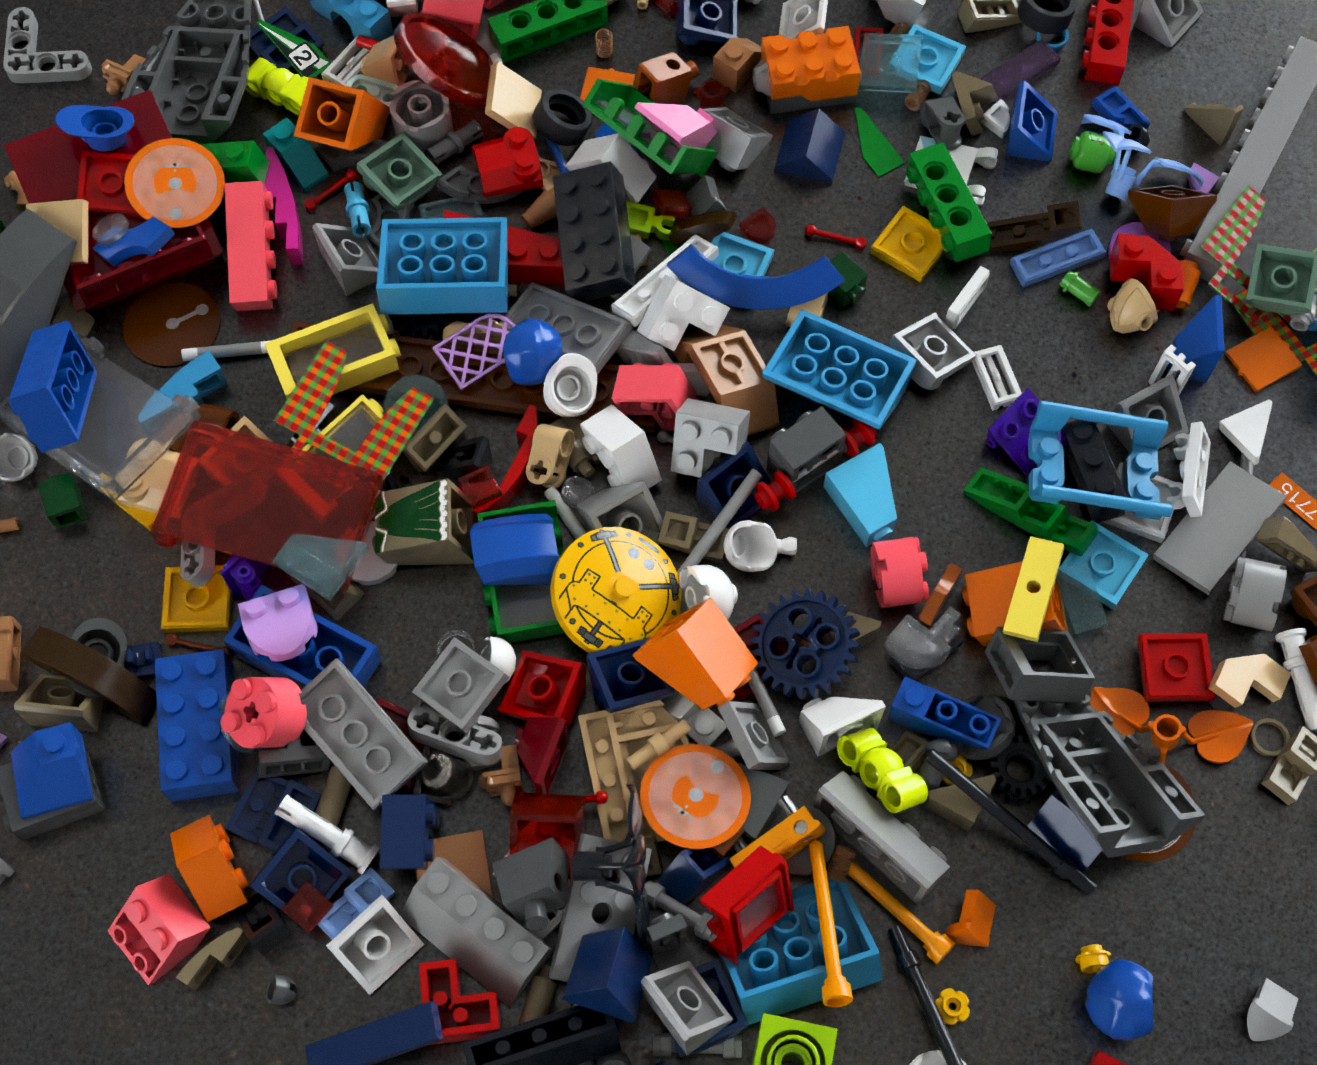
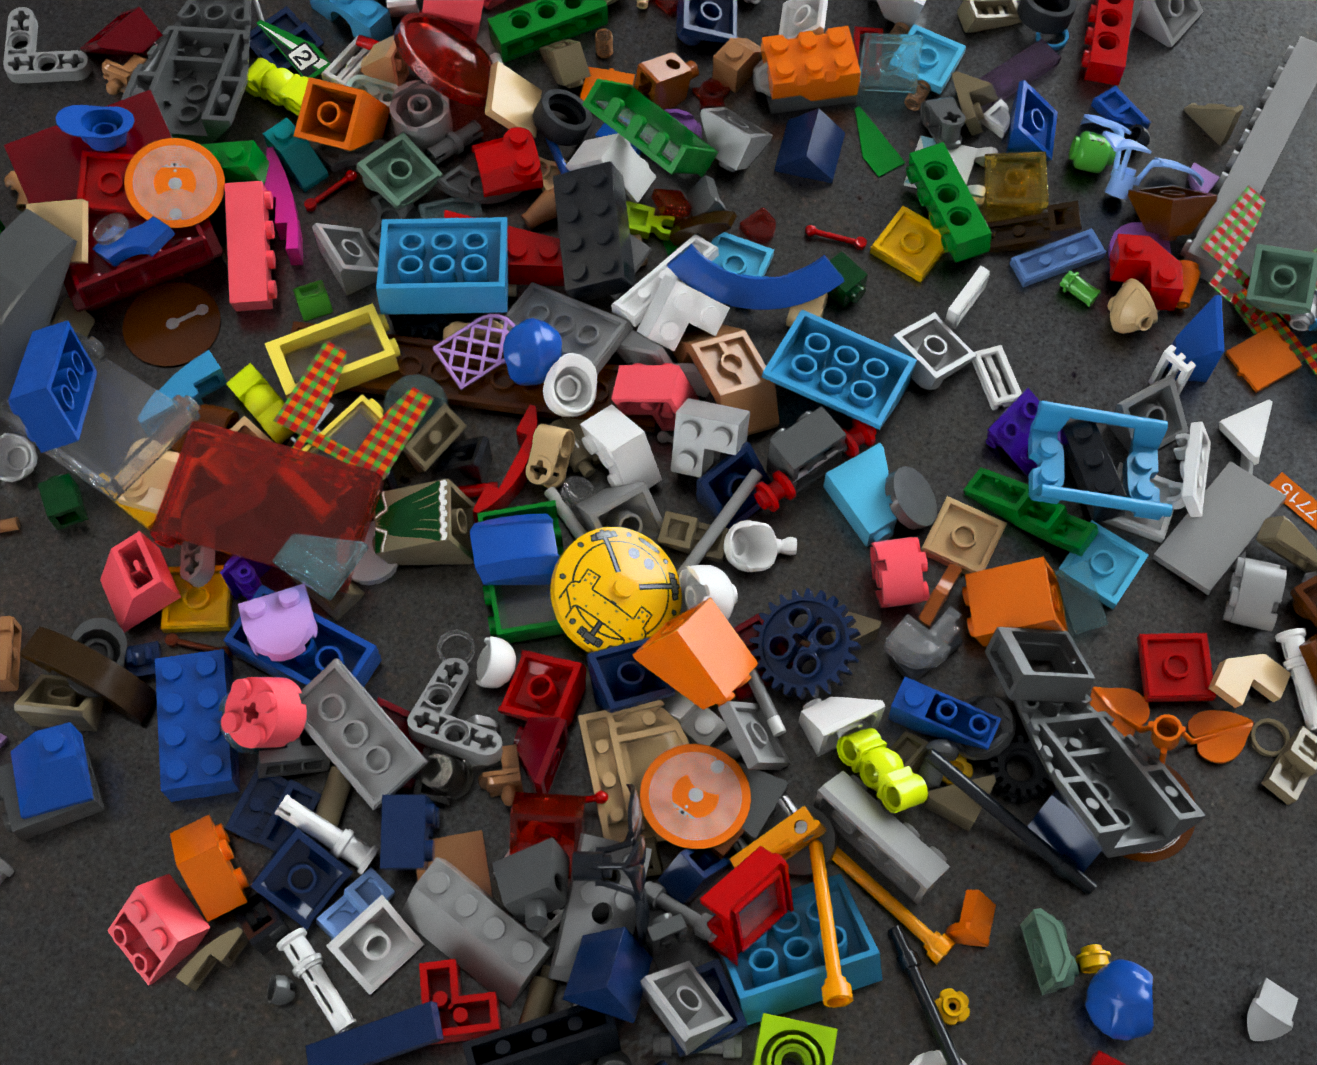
light grey bar [181,340,272,362] -> none
clear red tile [282,881,334,933] -> none
medium azure pin [344,181,372,238] -> none
light grey tile [412,637,509,733] -> none
clear red tile [458,465,503,509] -> none
tan bar [626,719,691,770] -> none
bright pink slope [634,102,717,148] -> none
medium nougat piece [827,845,856,883] -> none
light yellow tile [1003,536,1064,642] -> none
none -> dark red slope [80,7,163,56]
none -> coral slope [100,531,181,633]
none -> neon yellow piece [226,363,295,446]
none -> white pin [276,927,357,1035]
none -> bright green slope [293,280,333,321]
none -> dark tan slope [539,38,591,89]
none -> dark grey tile [885,466,937,530]
none -> tan tile [921,496,1007,574]
none -> clear yellow slope [985,152,1049,216]
none -> sand green slope [1020,908,1079,995]

